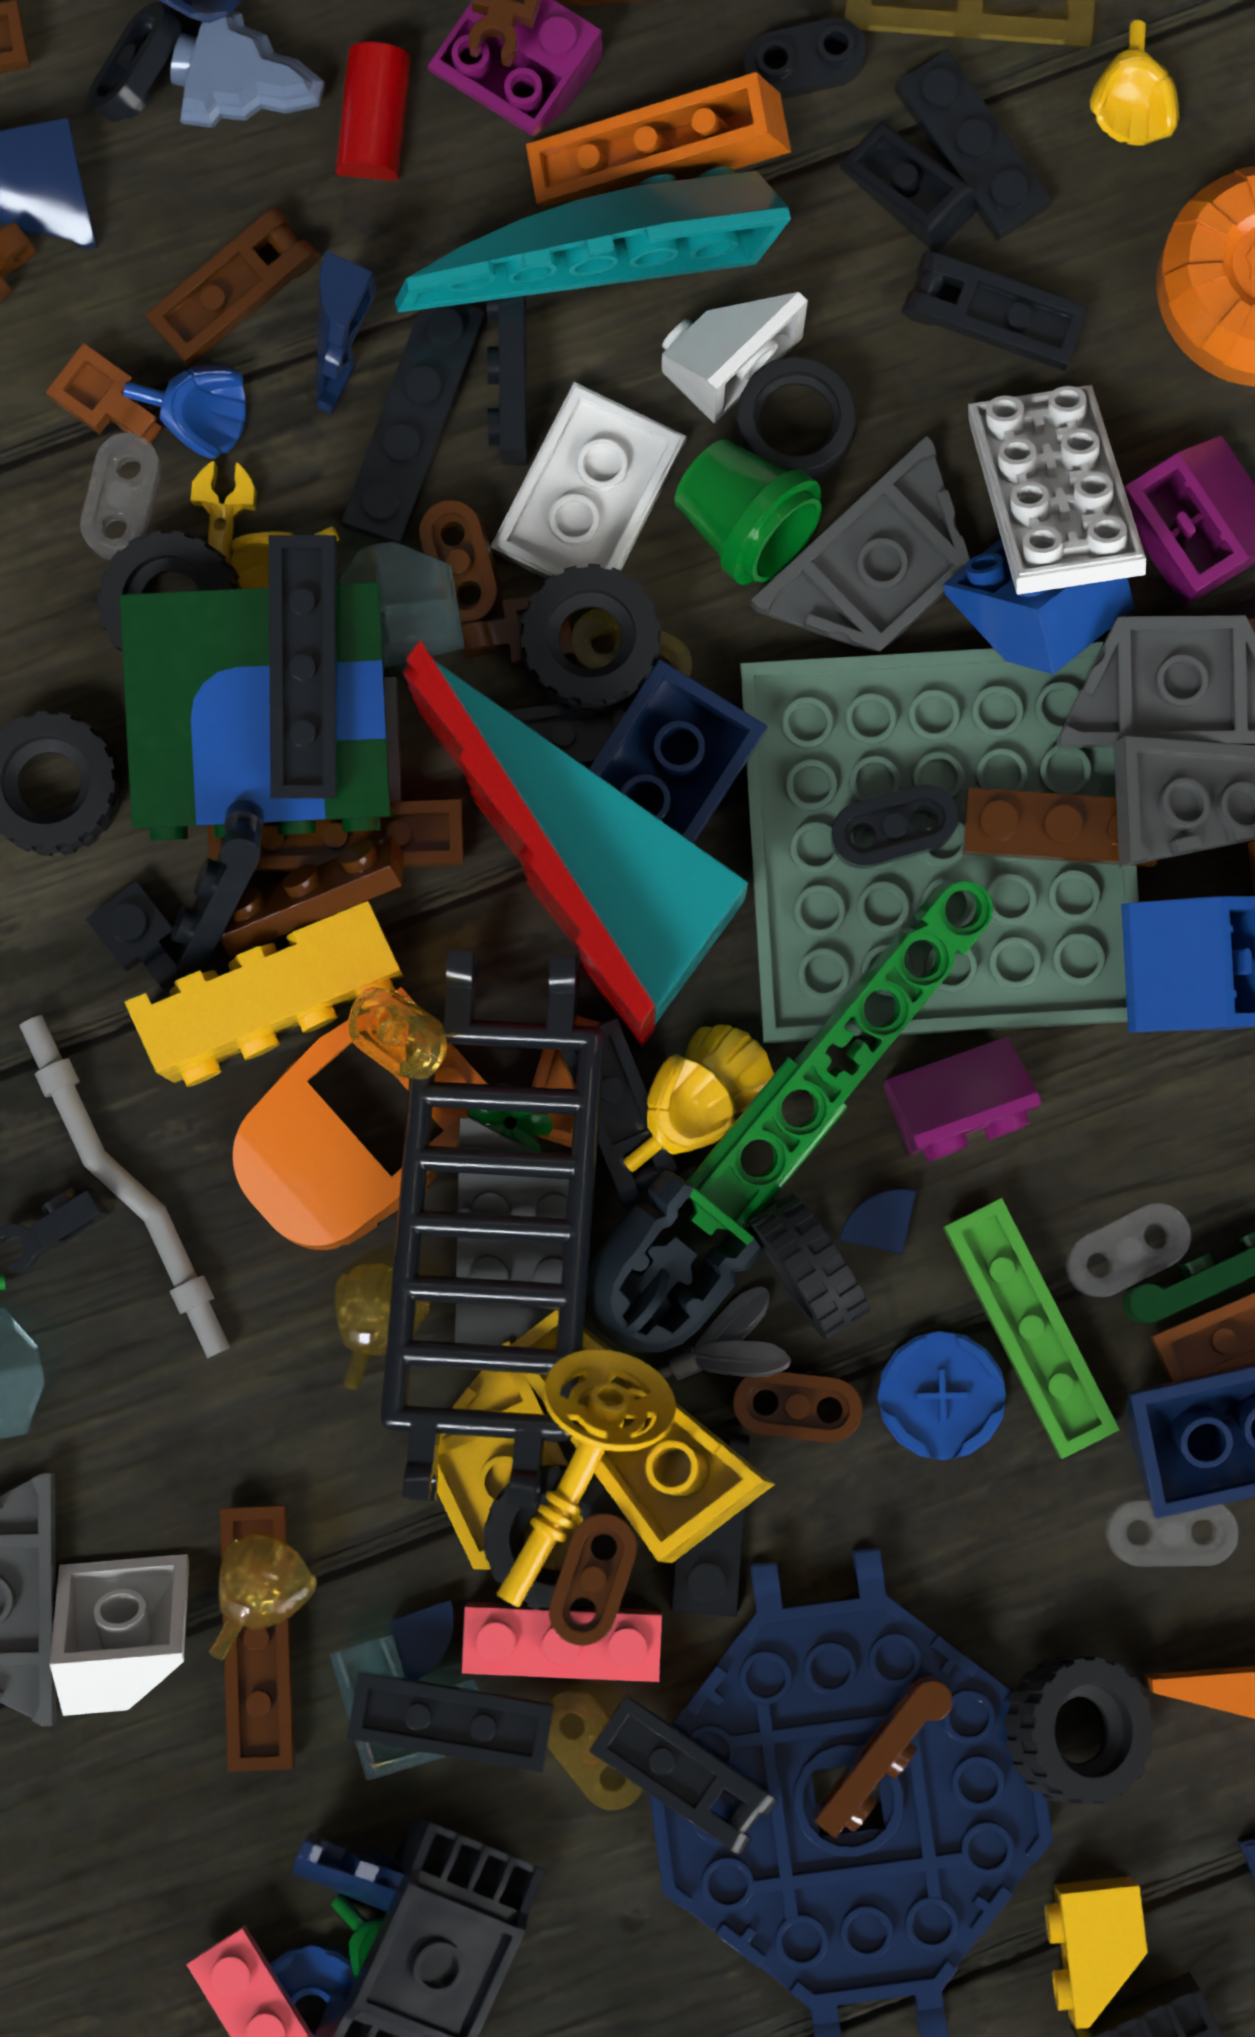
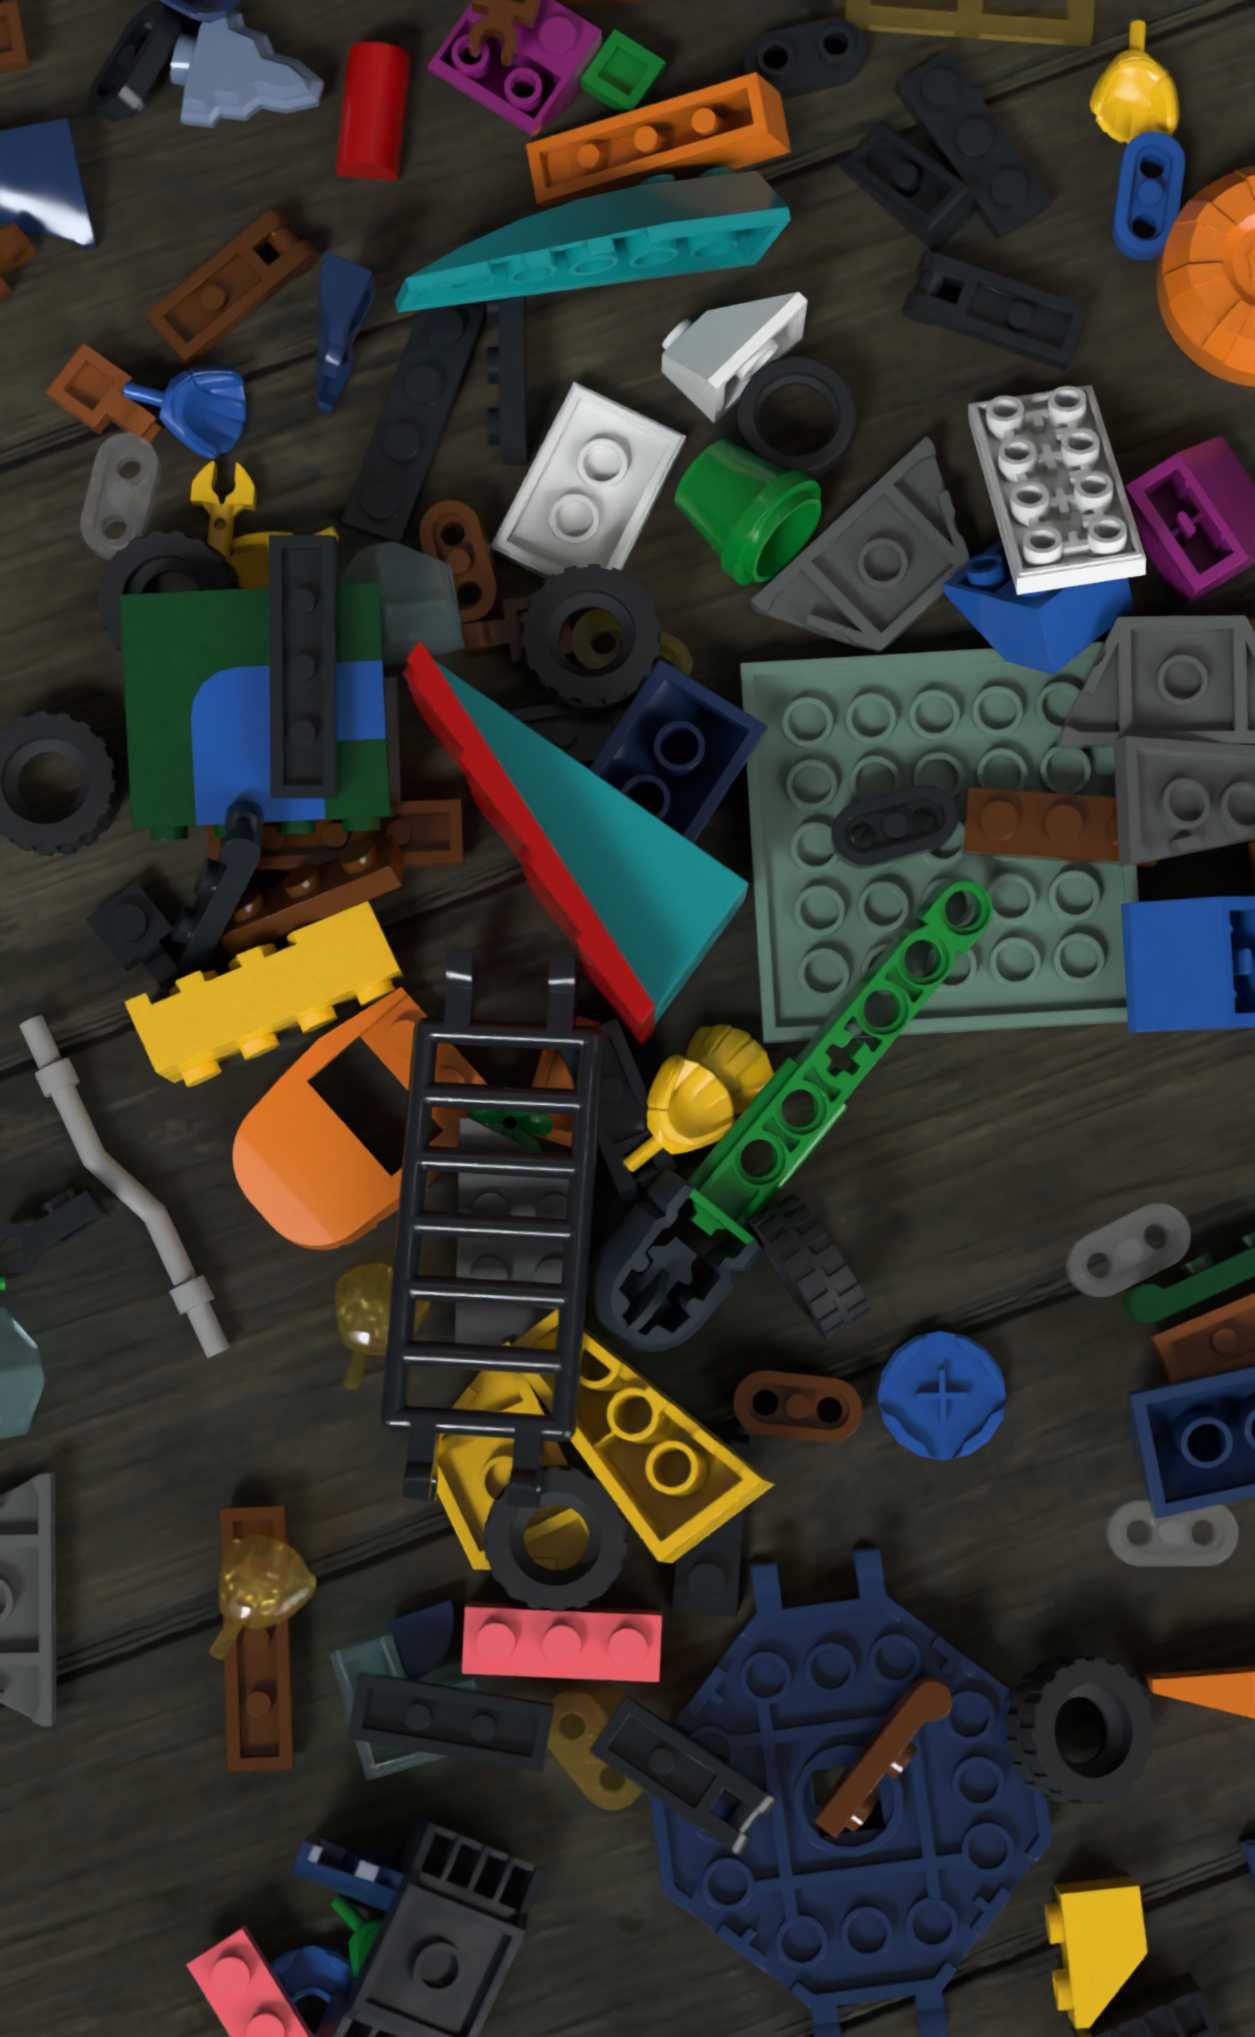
white slope [50,1554,189,1716] -> none
clear yellow plate [348,986,447,1080] -> none
yellow dish [497,1349,676,1607] -> none
reddish brown plate [549,1513,637,1646] -> none
flat silver piece [656,1286,791,1380] -> none
dark blue tile [839,1189,916,1254] -> none
magenta slope [883,1037,1042,1162] -> none
bright green plate [943,1198,1120,1459] -> none
none -> green plate [580,29,666,114]
none -> blue plate [1111,132,1185,260]

